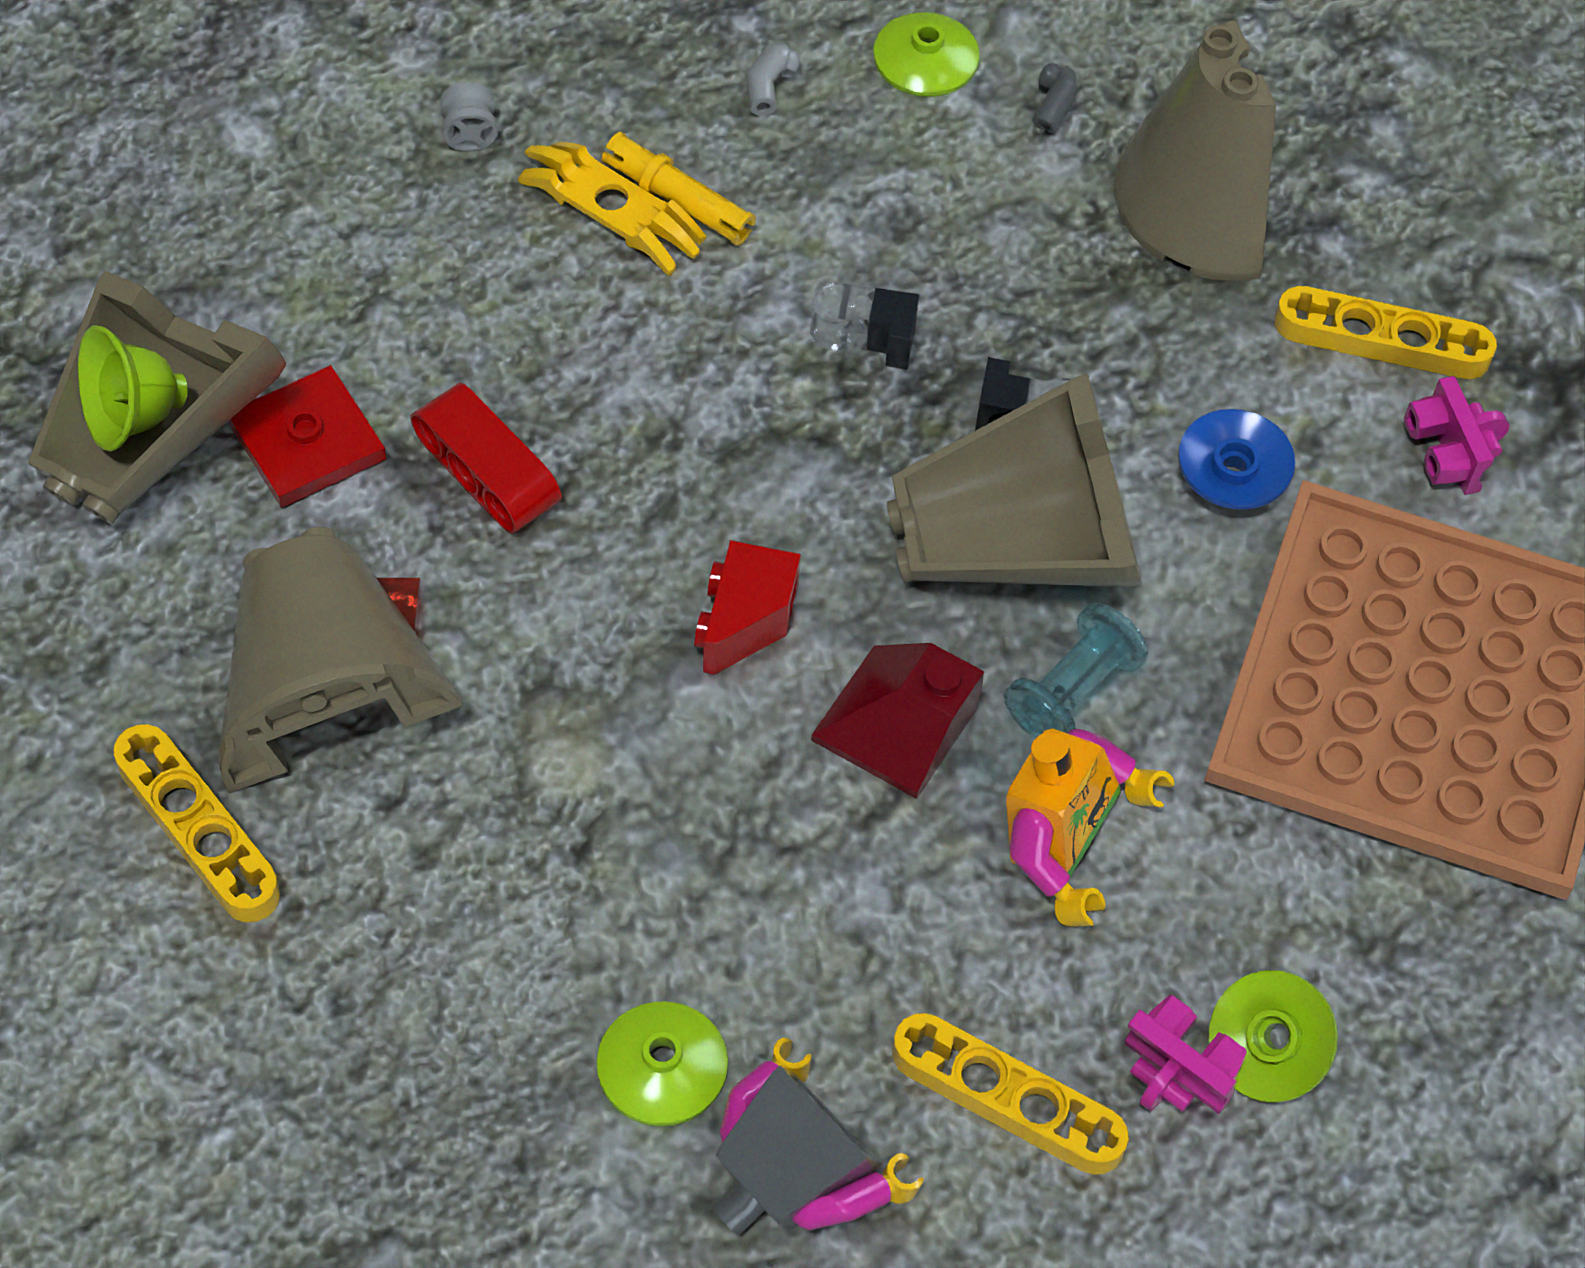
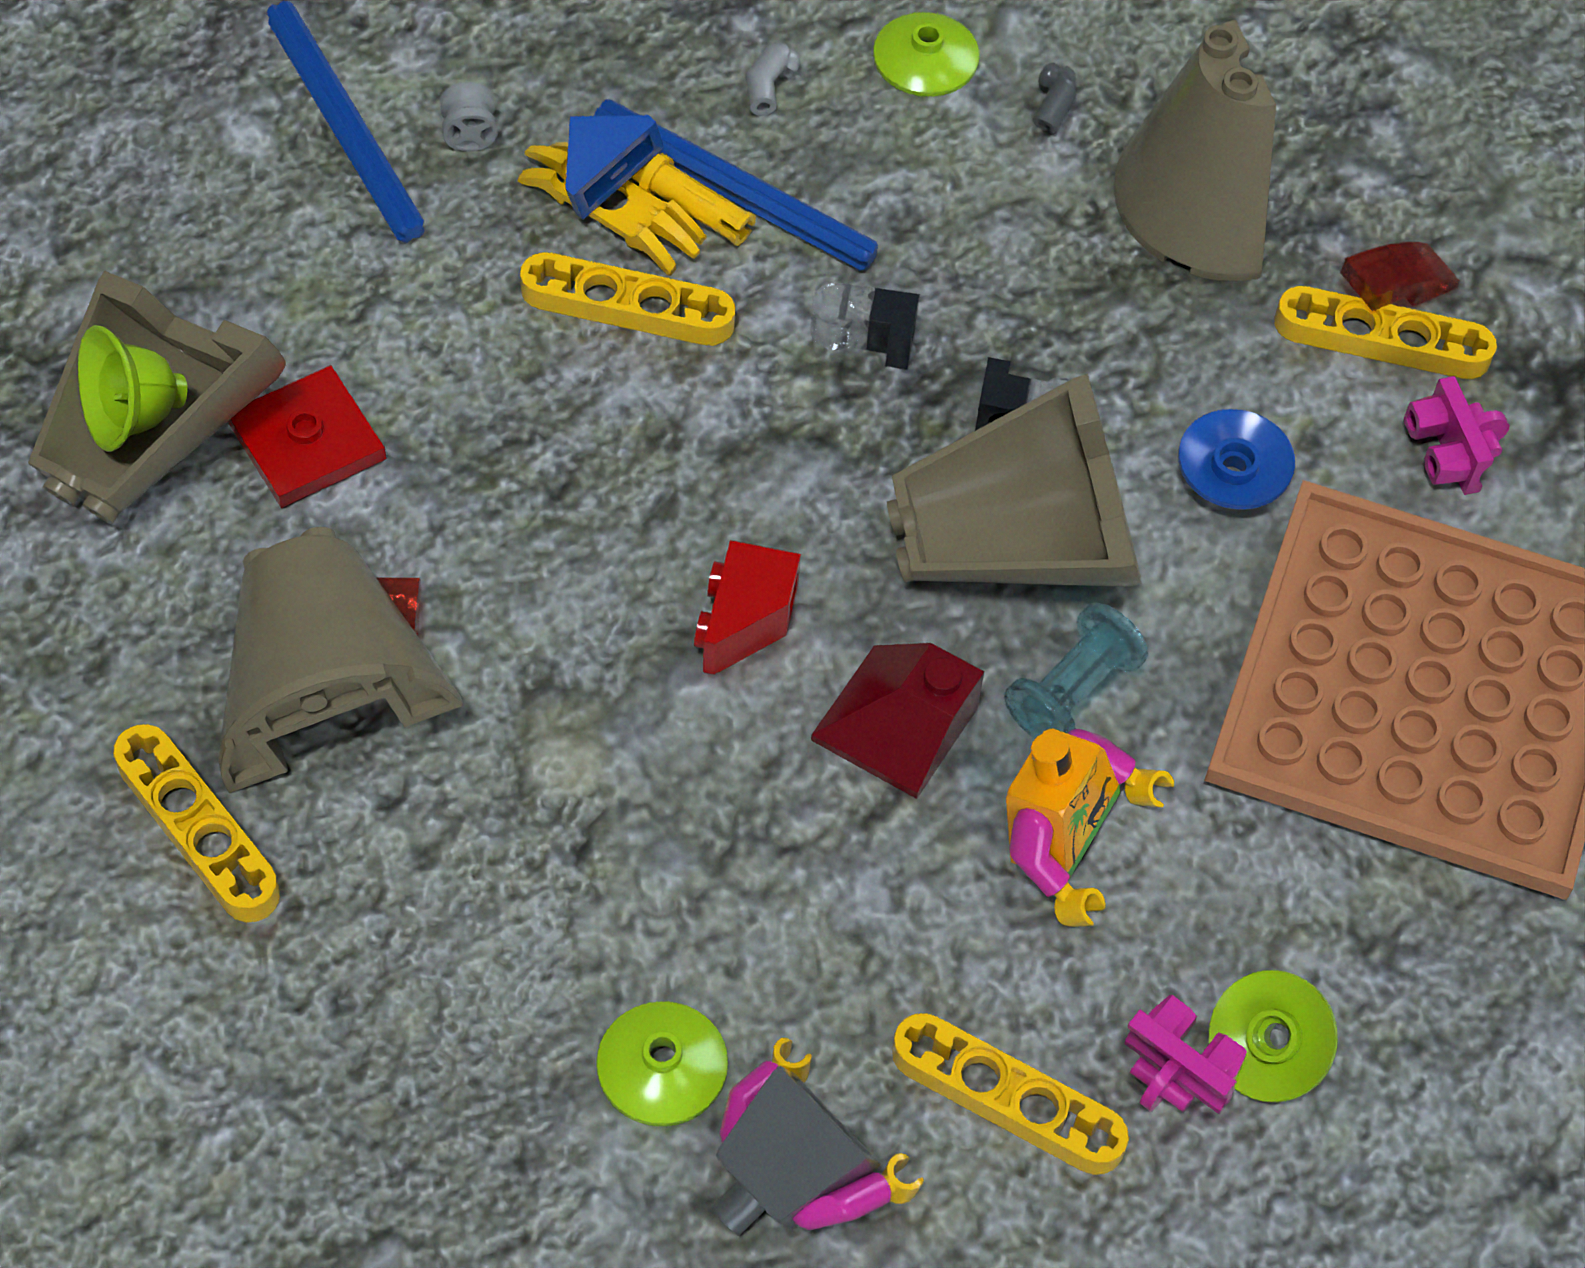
red beam [410,382,562,534] -> none
none -> blue axle [267,0,425,243]
none -> yellow beam [520,252,735,346]
none -> blue slope [565,115,664,220]
none -> blue axle [594,99,878,271]
none -> clear red slope [1340,242,1460,311]

